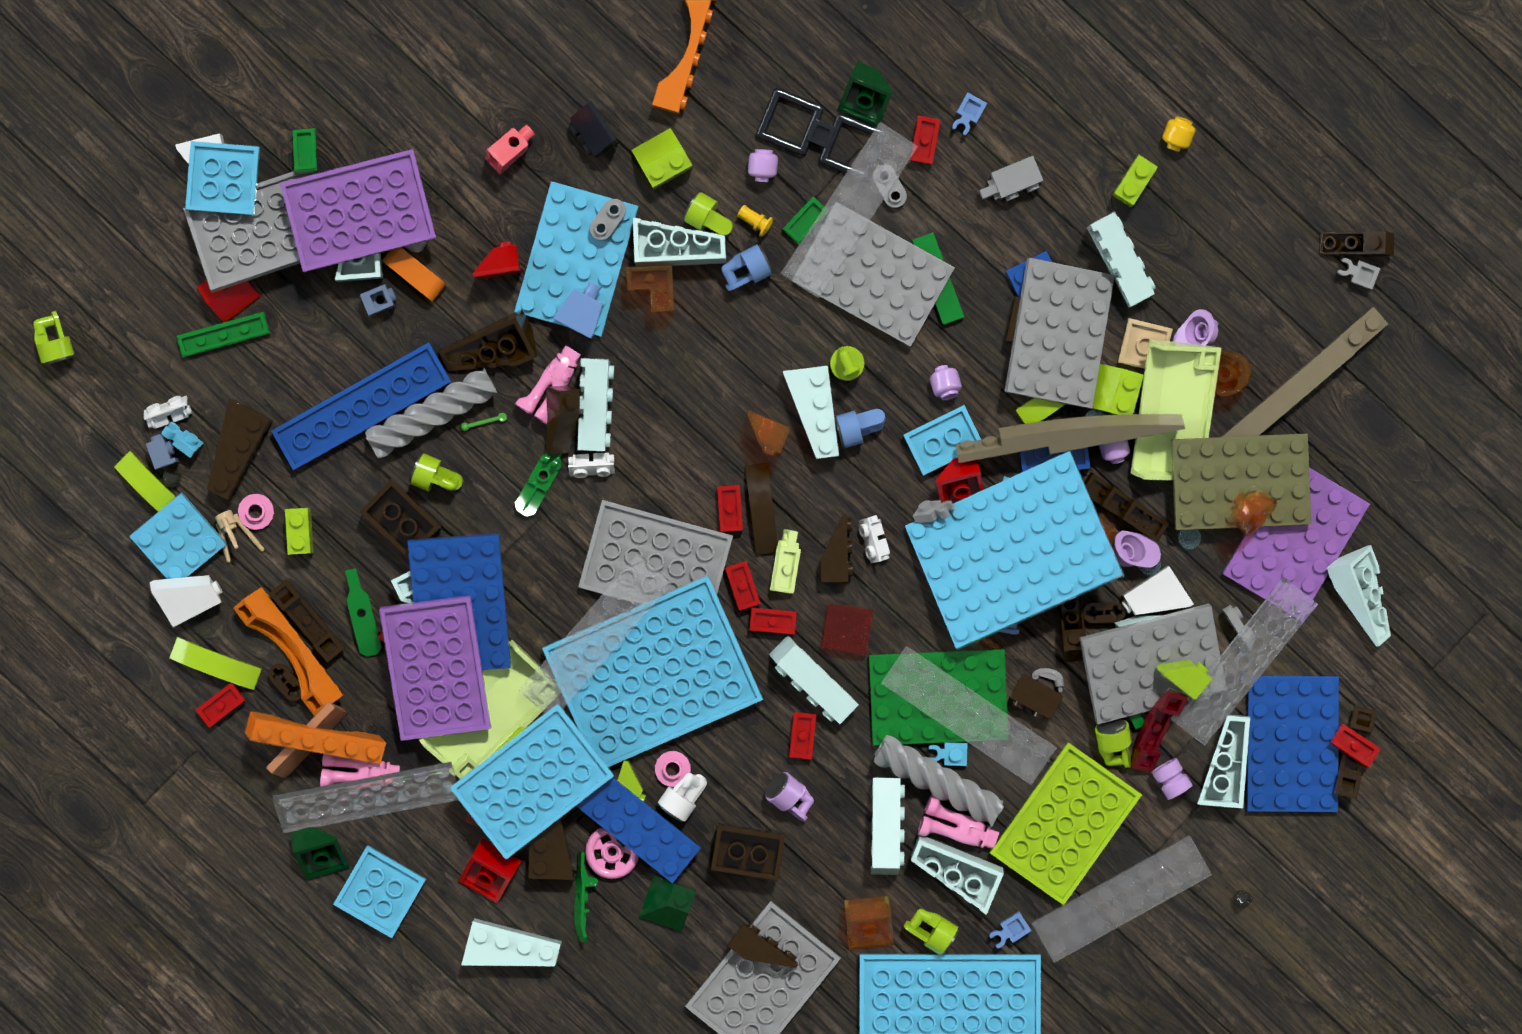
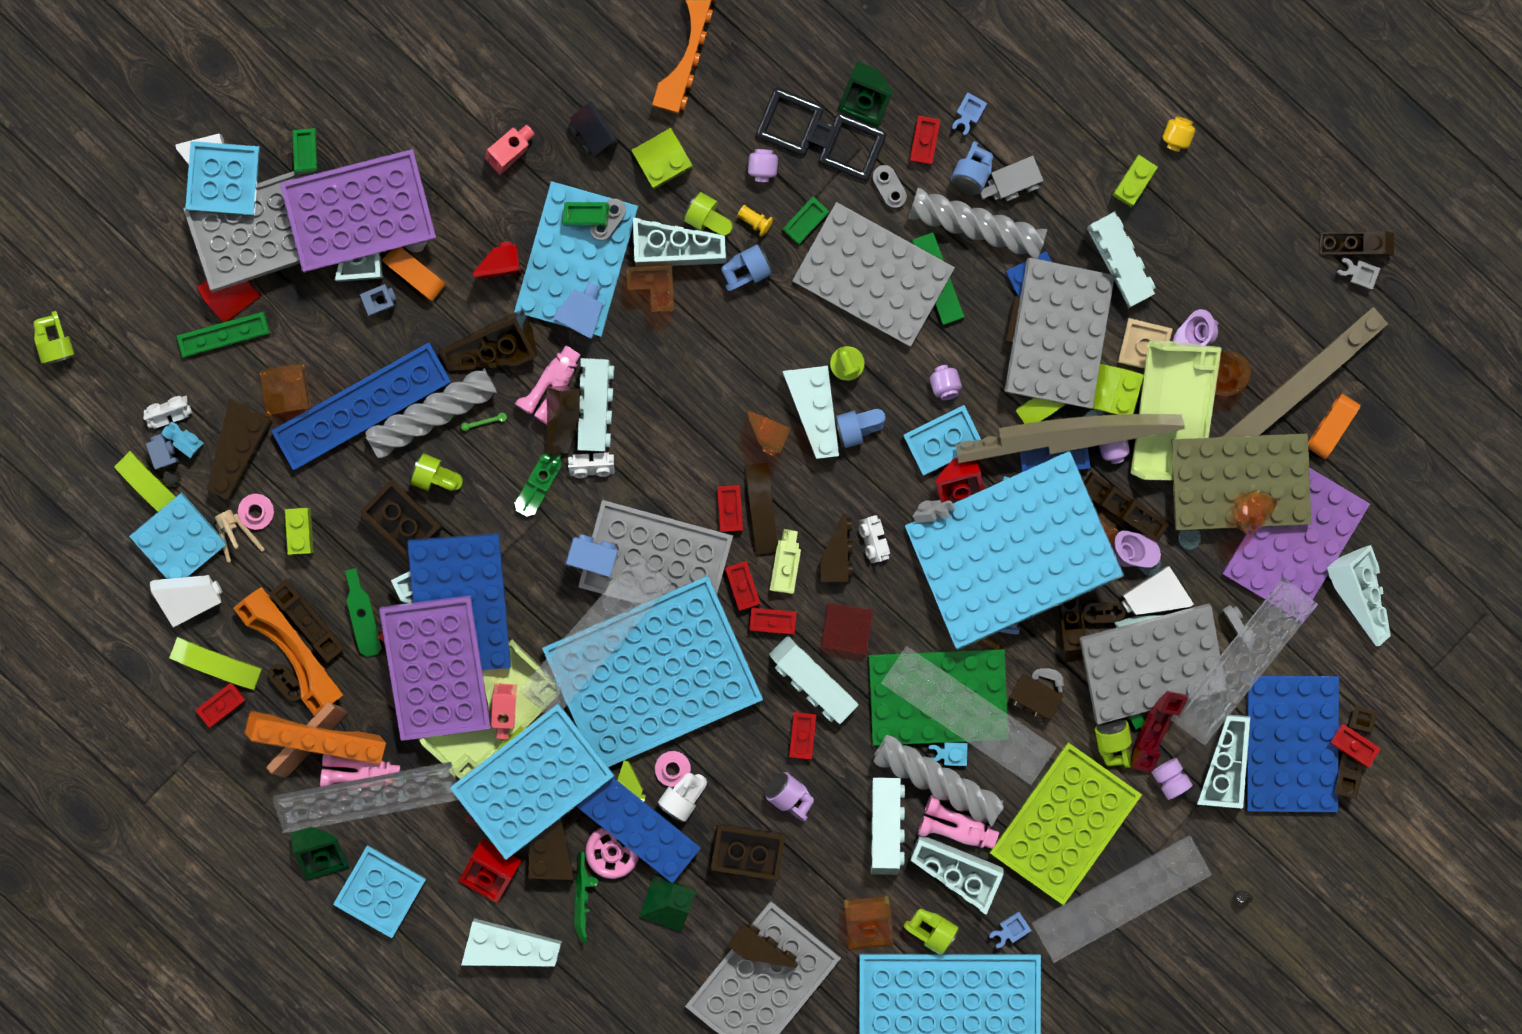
clear plate [781,122,918,299] -> none
lime slope [1156,660,1212,700] -> none
none -> clear orange slope [259,363,311,416]
none -> coral torso [491,683,517,739]
none -> green tile [562,202,610,226]
none -> medium blue brick [566,534,619,577]
none -> light grey piece [908,188,1047,259]
none -> medium blue piece [951,141,993,195]
none -> orange beam [1308,393,1361,460]

